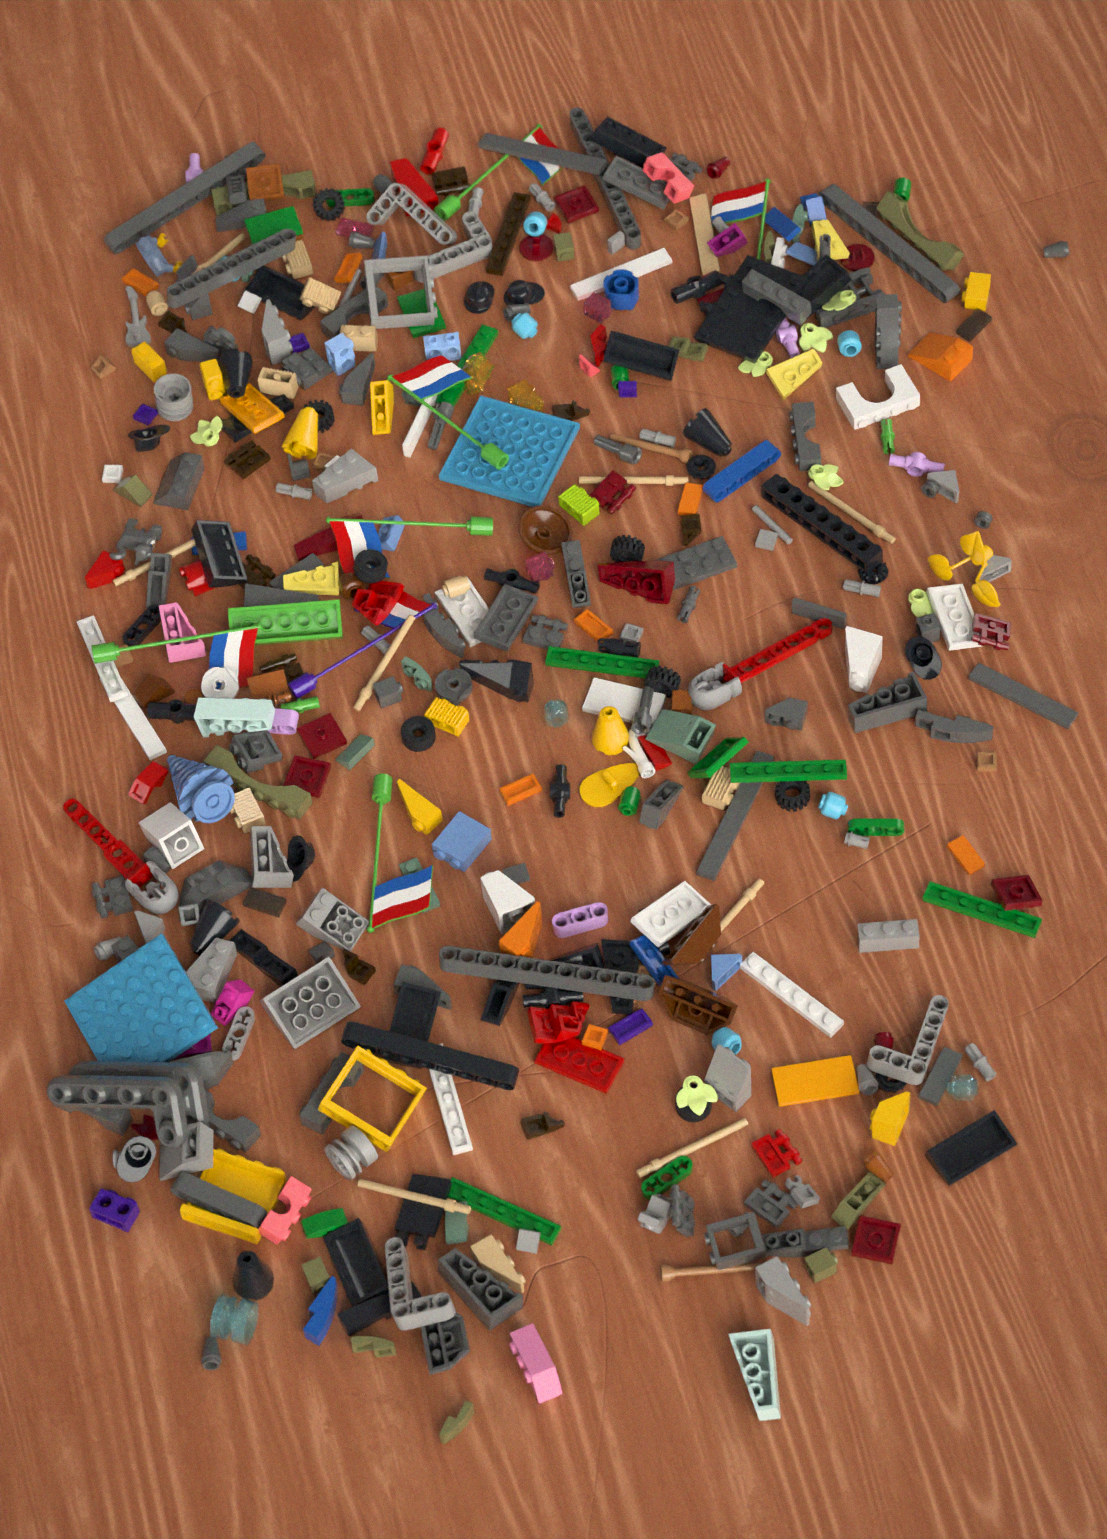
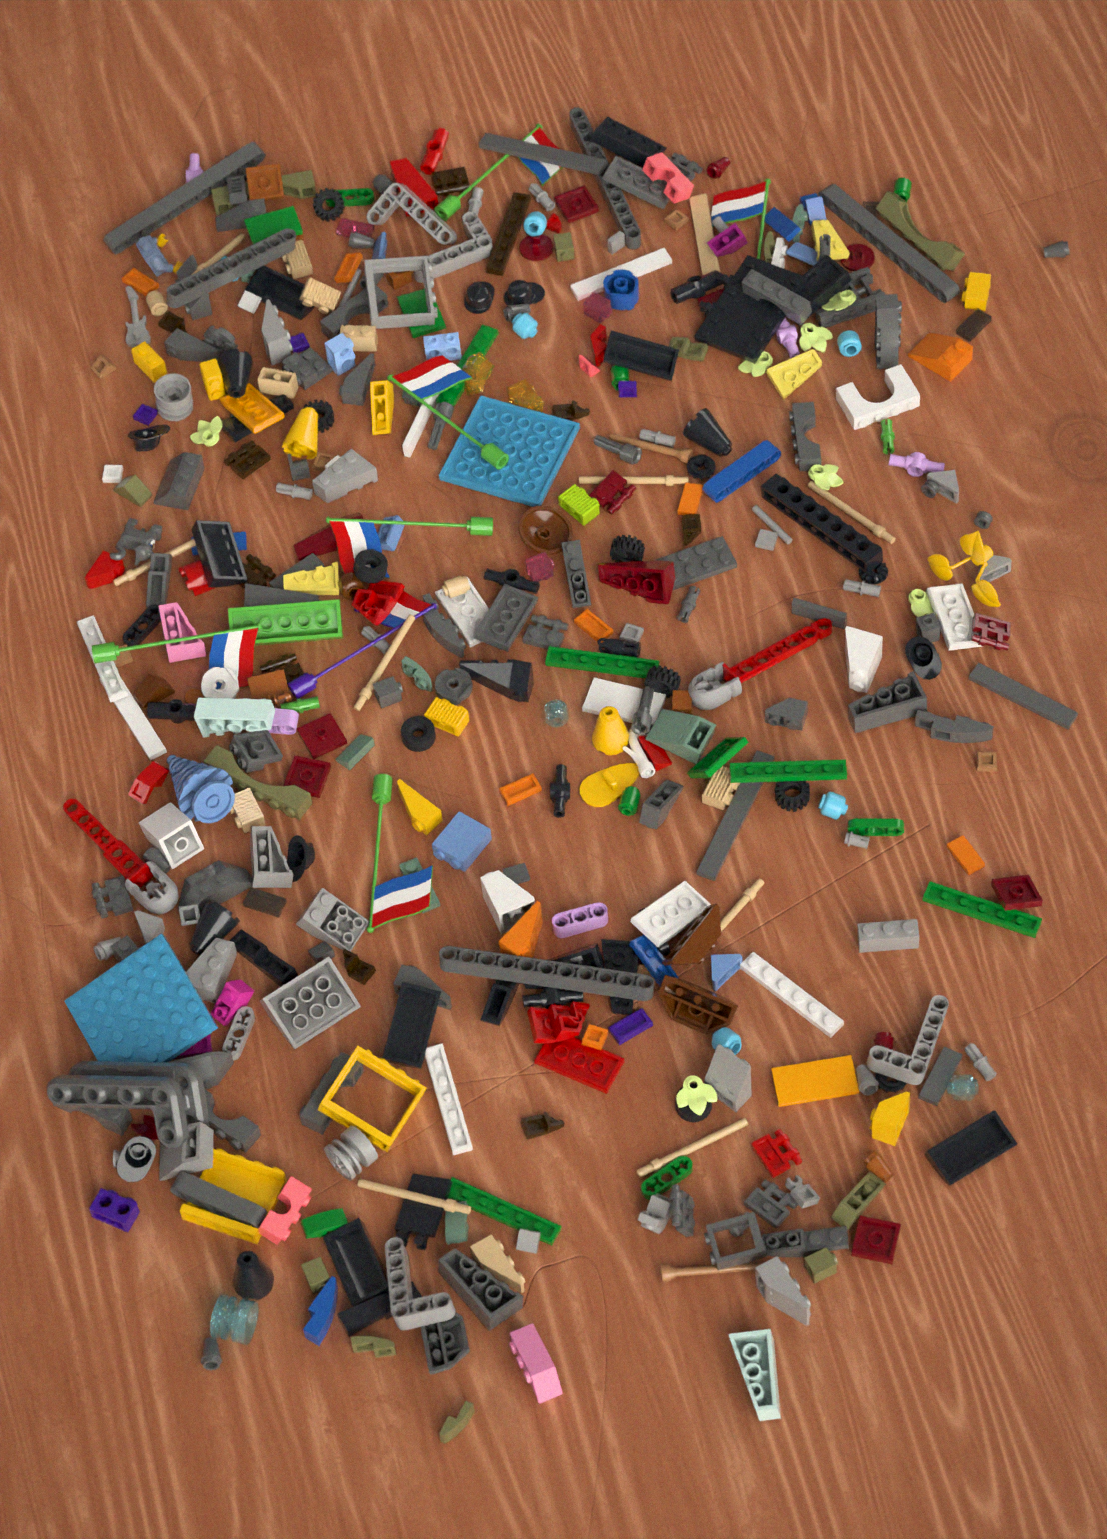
black beam [341,1021,520,1090] -> none

